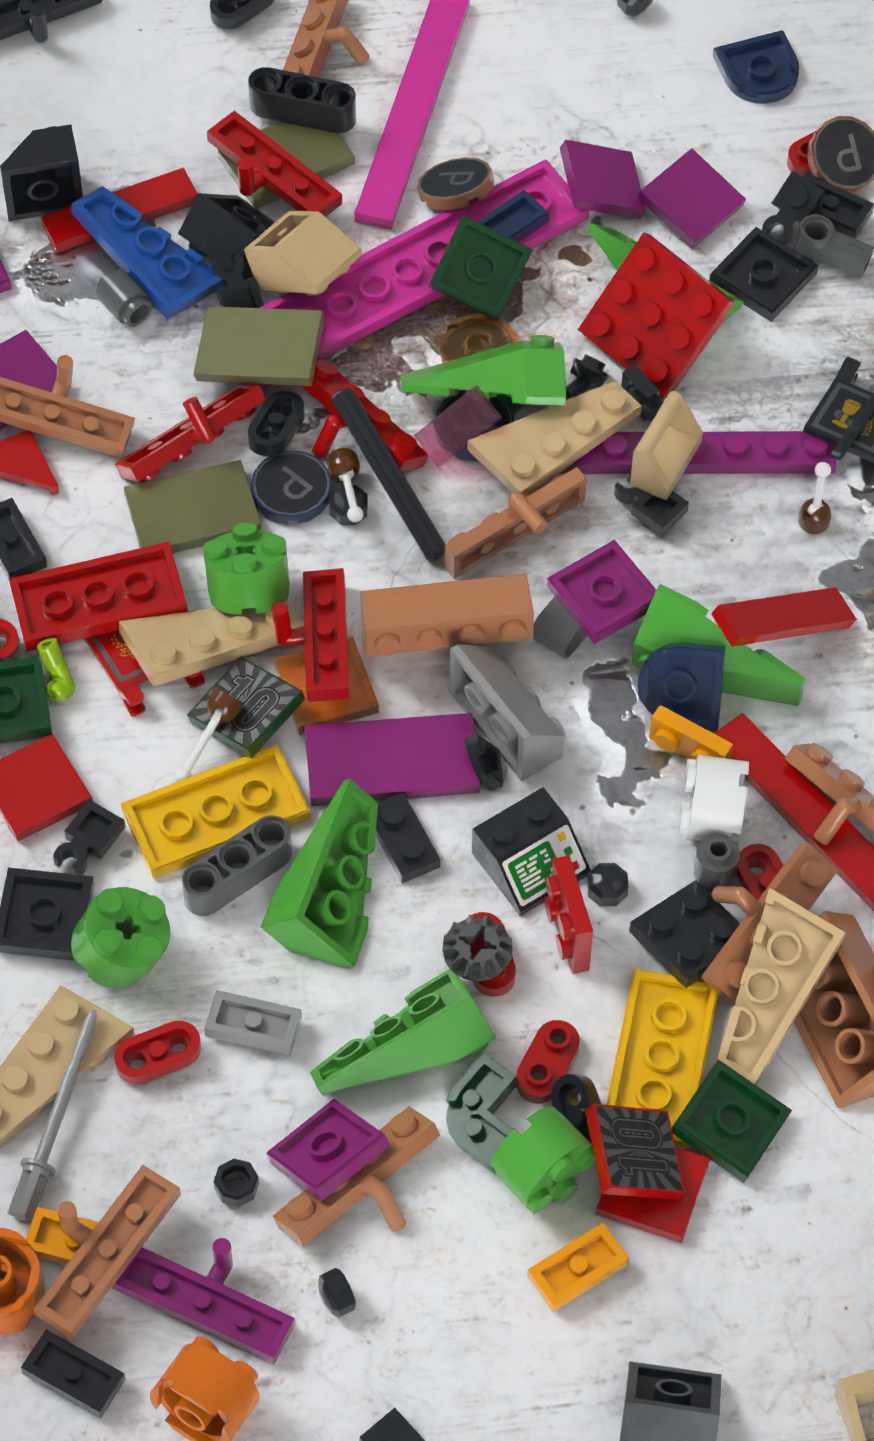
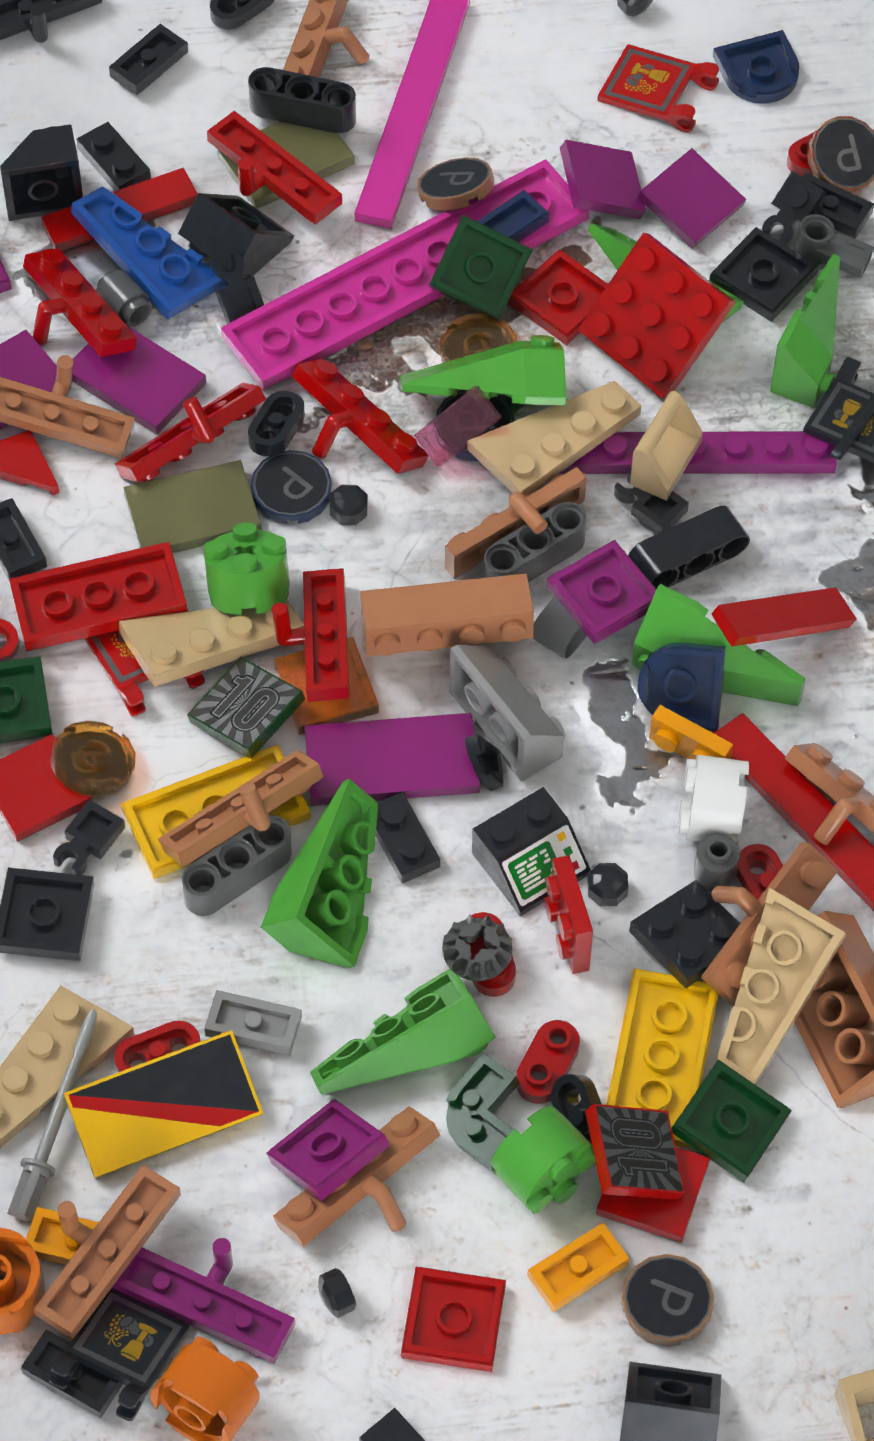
lime arm [37,638,76,702] -> none
bright green brick [71,887,170,988] -> none
hinge [175,687,244,782] -> none
olive tile [193,306,325,386] -> none
black tile [213,1158,259,1207] -> none
tan slope [244,211,363,296] -> none
reddish brown hinge [326,448,363,522] -> none
black axle [332,387,446,561] -> none
black plate [566,354,609,400] -> none
black plate [621,365,663,422] -> none
reddish brown hinge [798,462,831,534] -> none
none -> red plate [23,248,137,357]
none -> black flag [49,1288,190,1421]
none -> clear orange tile [50,720,136,797]
none -> tile [63,1030,264,1179]
none -> magenta tile [72,325,207,435]
none -> black plate [76,121,151,191]
none -> black plate [109,24,188,95]
none -> nougat plate [158,750,324,867]
none -> red tile [401,1266,506,1372]
none -> dark grey beam [484,502,586,583]
none -> red tile [508,249,608,346]
none -> red flag [597,44,719,133]
none -> black tile [621,1254,714,1347]
none -> black beam [628,506,750,589]
none -> bright green wedge [770,254,840,408]

